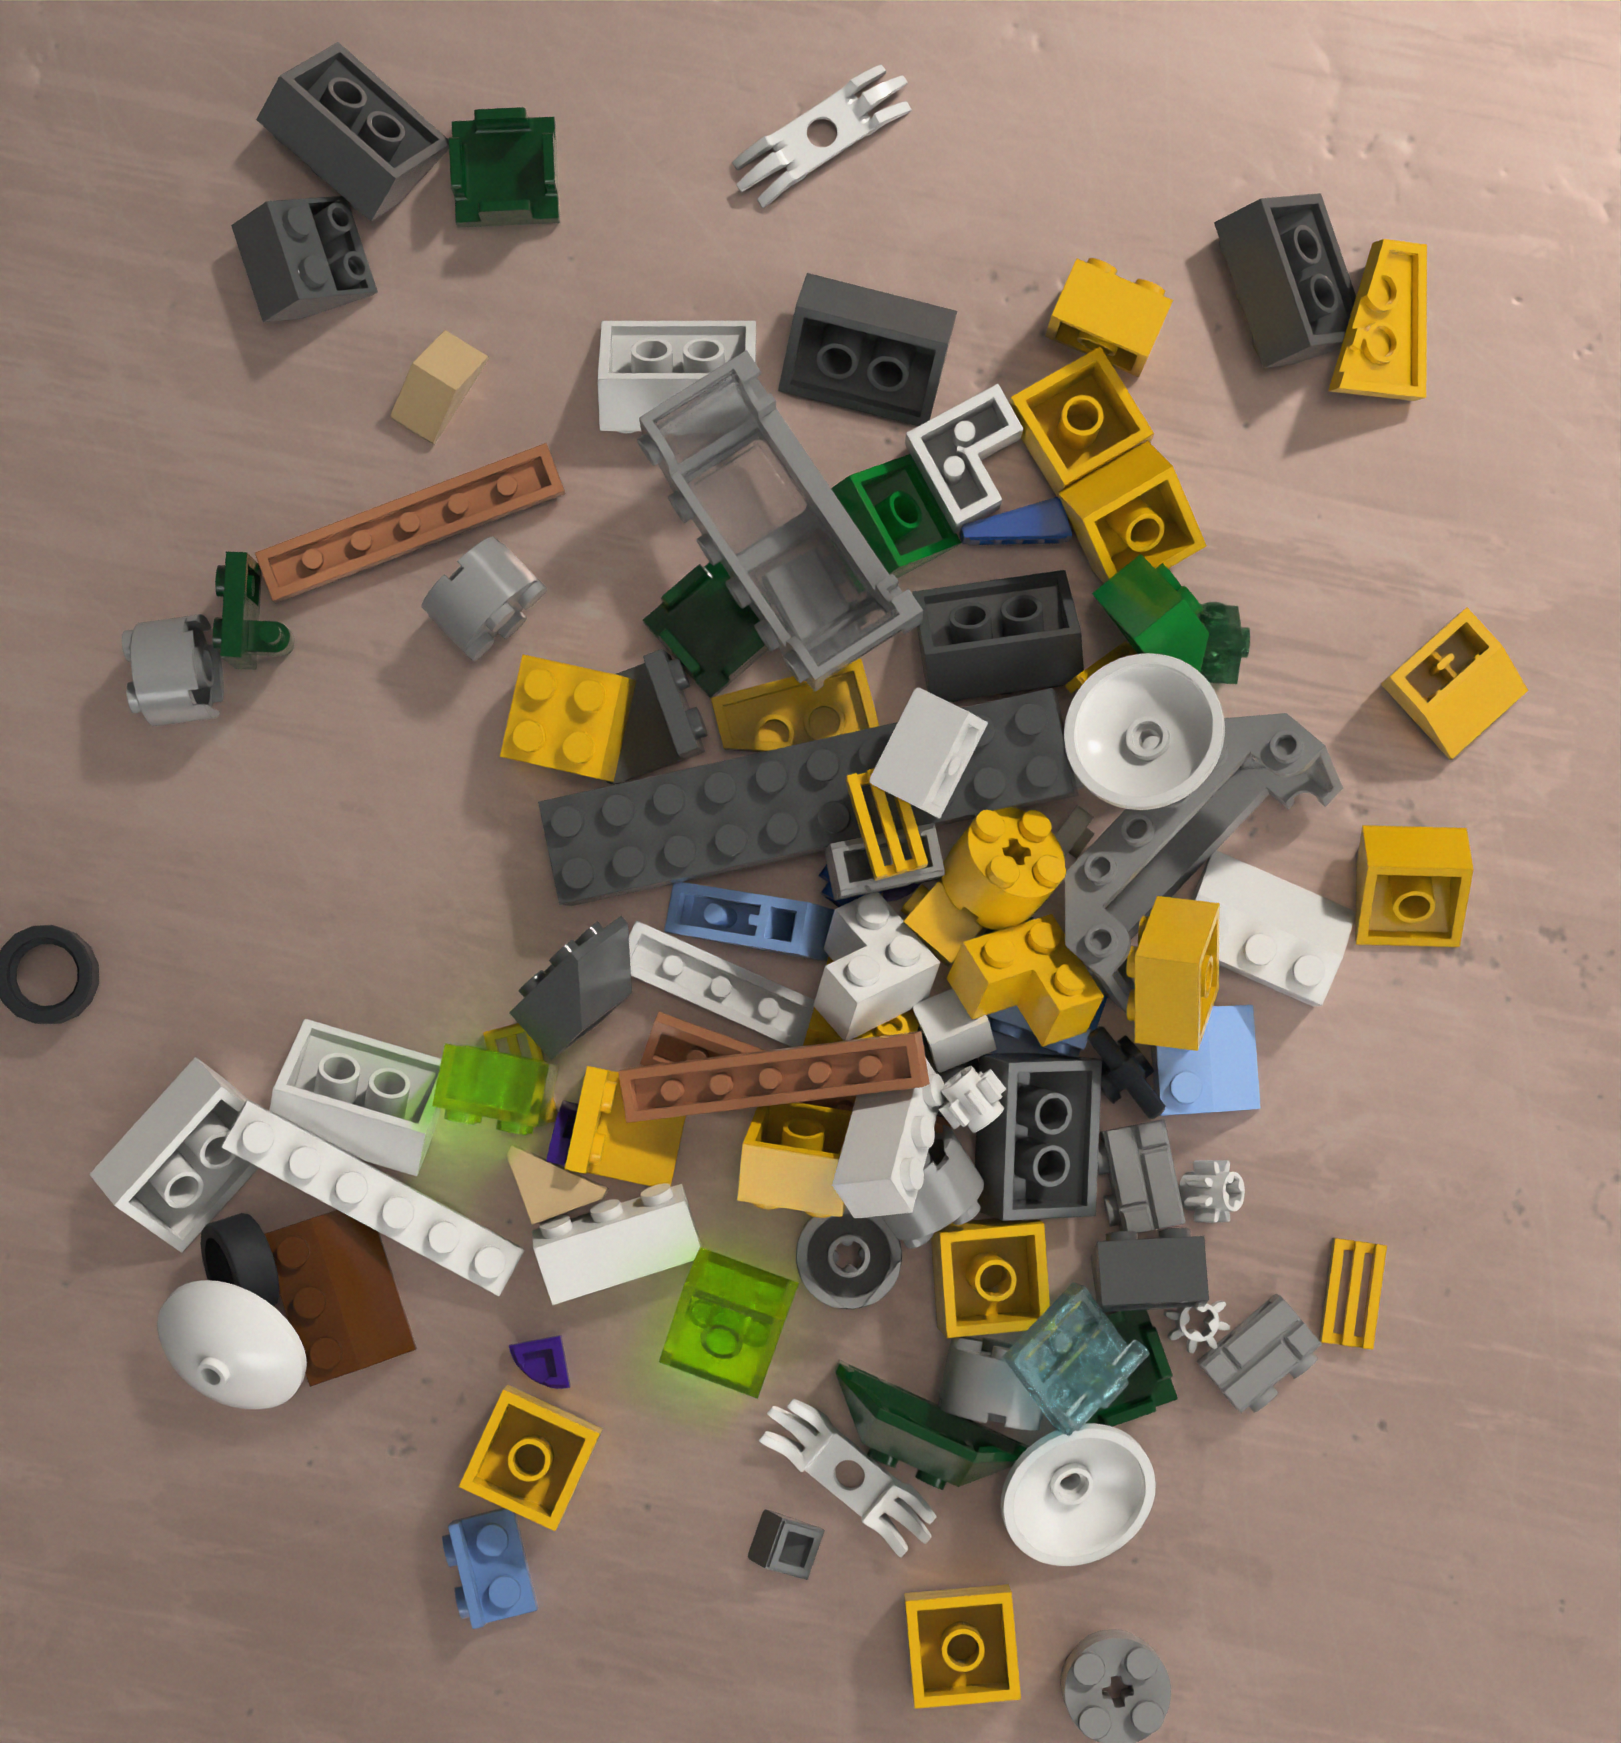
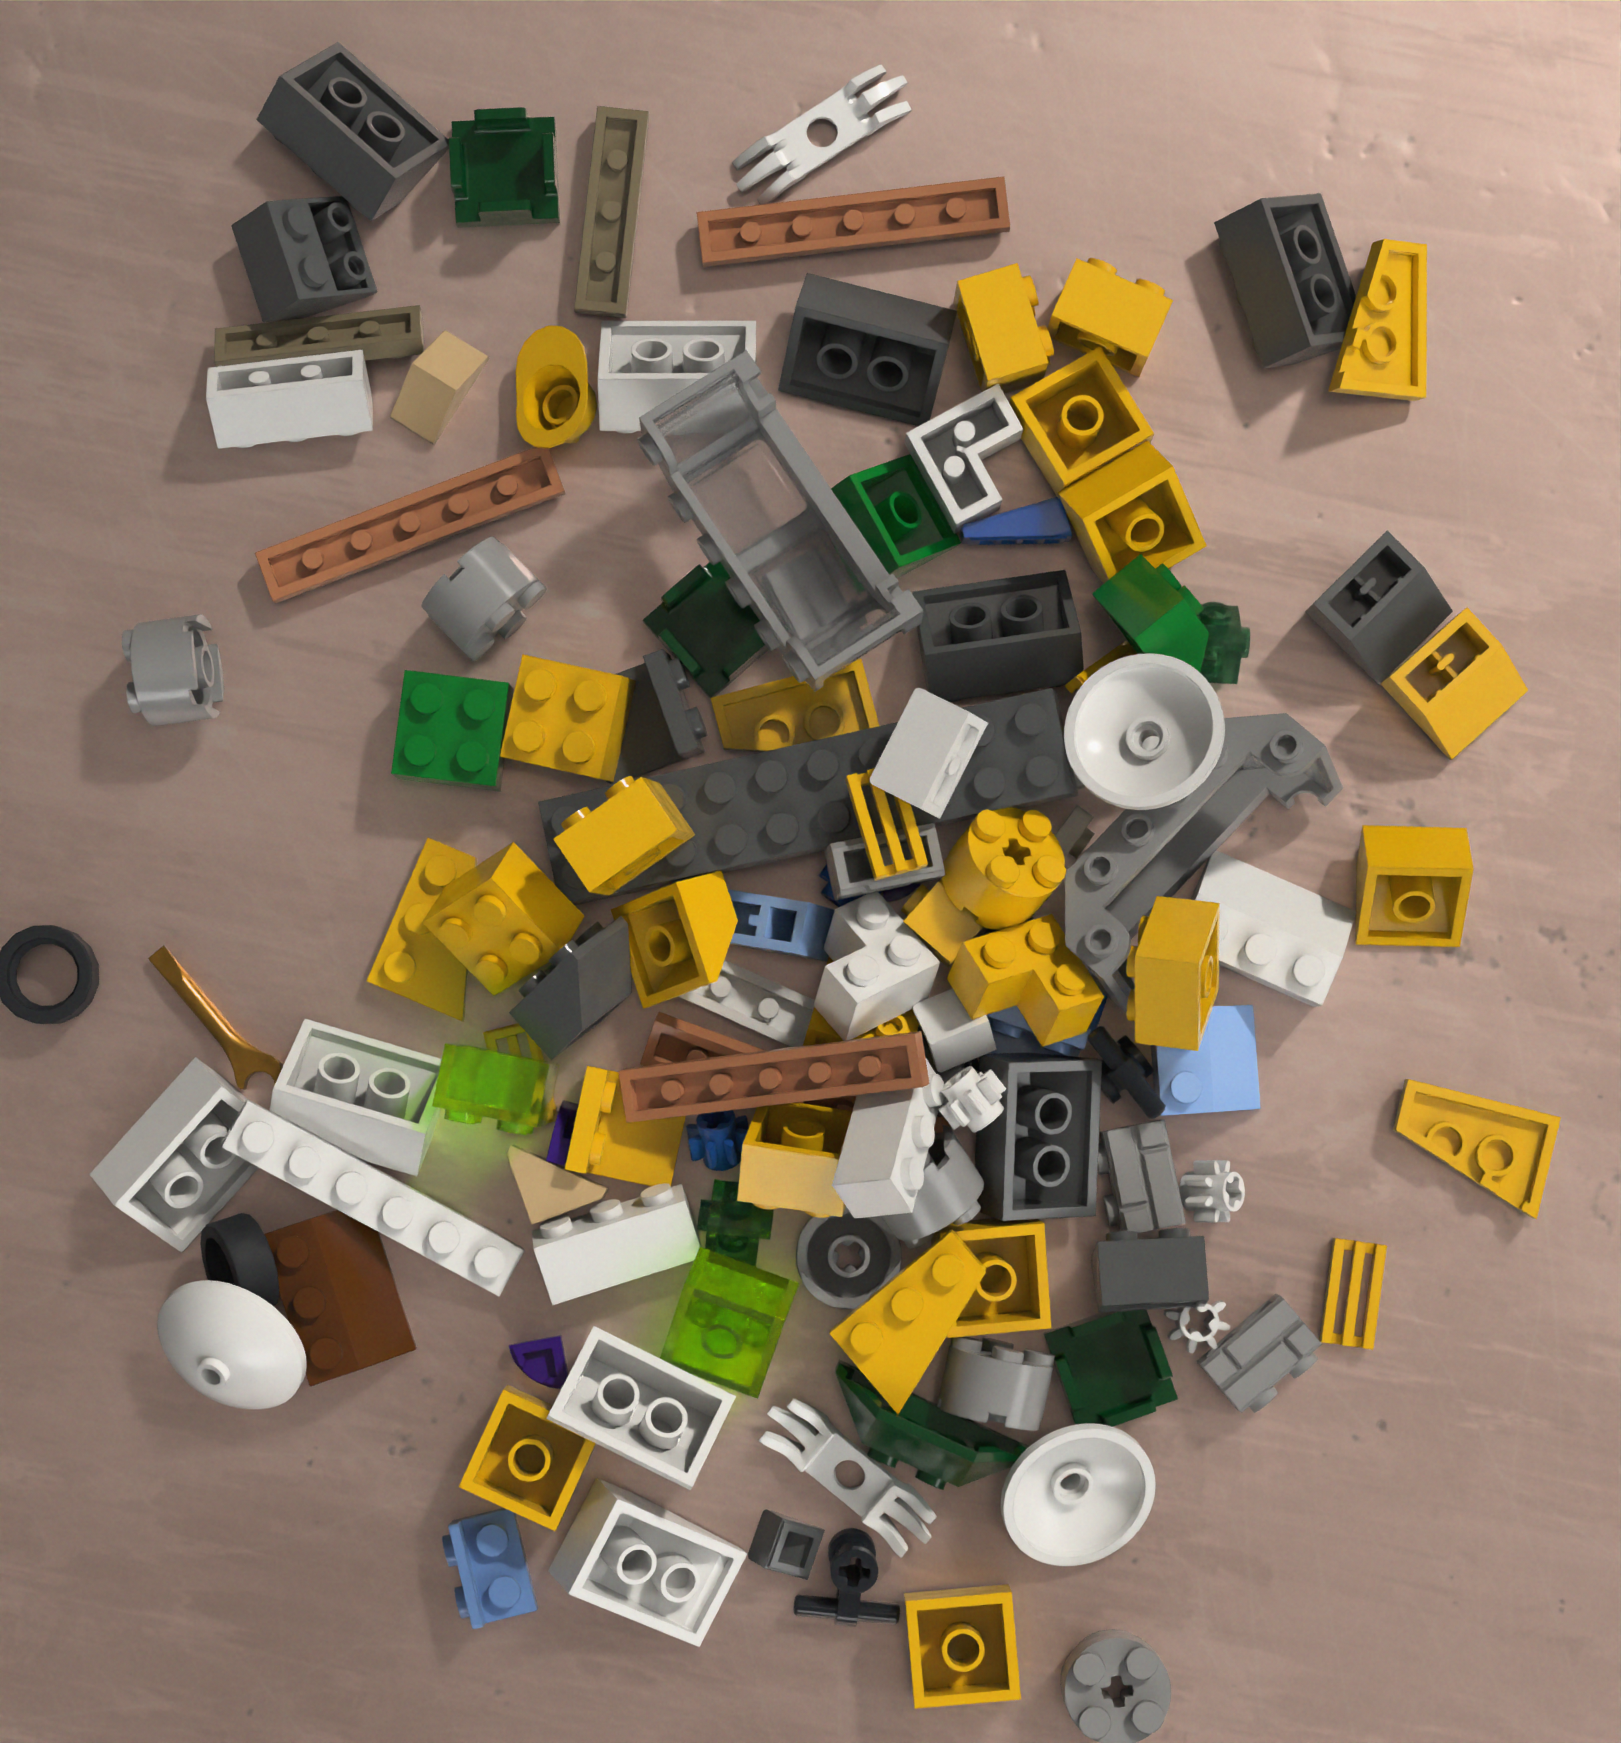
dark green plate [212,551,294,670] -> none
clear light blue plate [1002,1283,1149,1436] -> none
none -> pearl gold piece [148,945,283,1089]
none -> white brick [206,350,373,449]
none -> dark tan plate [214,305,424,367]
none -> yellow wing [367,837,477,1022]
none -> green brick [391,670,514,792]
none -> yellow brick [422,842,585,996]
none -> yellow piece [515,325,597,449]
none -> white slope [547,1326,736,1490]
none -> white slope [548,1477,747,1647]
none -> yellow brick [553,776,695,896]
none -> dark tan plate [574,106,649,318]
none -> yellow slope [610,871,738,1009]
none -> blue gear [686,1110,749,1171]
none -> nougat plate [696,176,1010,267]
none -> clear green brick [697,1179,774,1268]
none -> black piece [793,1528,900,1626]
none -> yellow wing [829,1229,986,1414]
none -> yellow brick [953,263,1054,394]
none -> dark grey slope [1305,530,1453,685]
none -> yellow wing [1393,1079,1561,1219]

